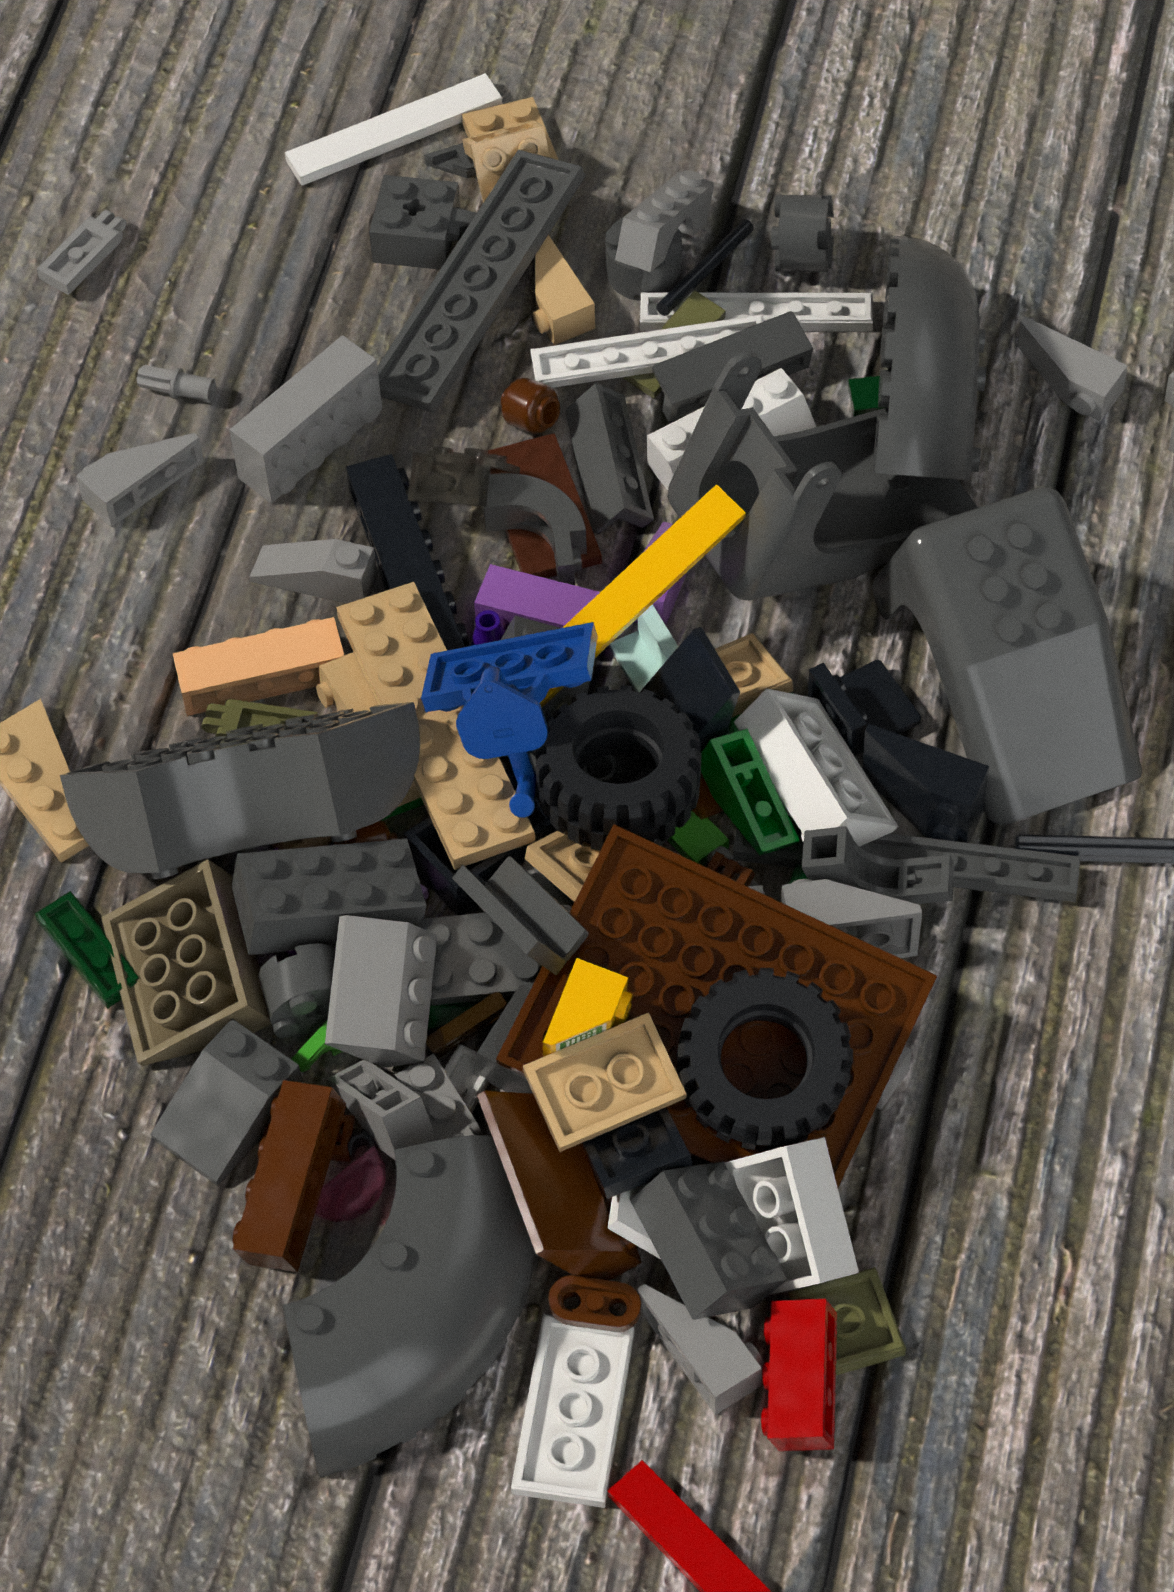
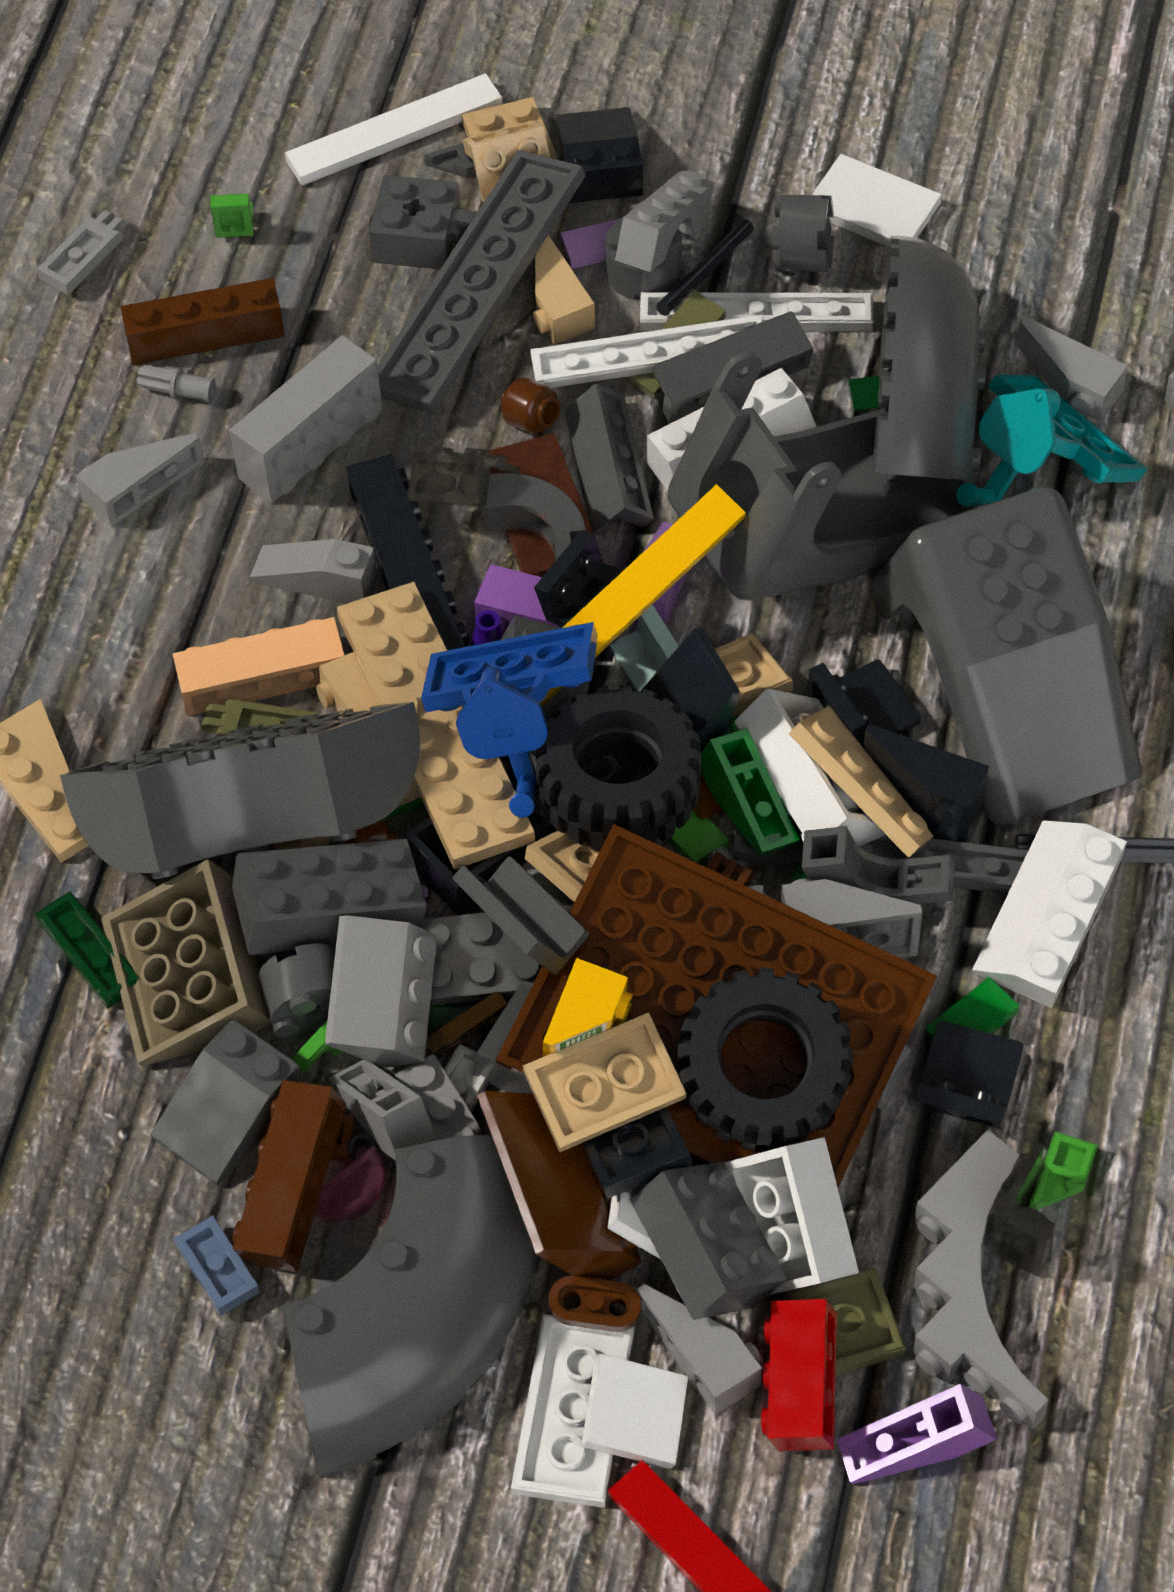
none -> reddish brown brick [121,278,285,365]
none -> sand blue plate [173,1216,260,1316]
none -> bright green bracket [210,193,254,238]
none -> black bracket [534,530,624,644]
none -> black slope [556,107,643,203]
none -> lavender tile [560,218,621,269]
none -> white tile [581,1353,688,1469]
none -> tan wing [789,706,934,858]
none -> white tile [812,154,942,247]
none -> medium lavender slope [837,1384,997,1484]
none -> black bracket [913,1021,1024,1130]
none -> light grey arch [913,1130,1049,1430]
none -> green tile [924,977,1020,1042]
none -> teal plate [956,374,1148,506]
none -> white slope [972,820,1127,1008]
none -> clear smoke bracket [987,1142,1055,1277]
none -> bright green tile [1029,1131,1098,1211]

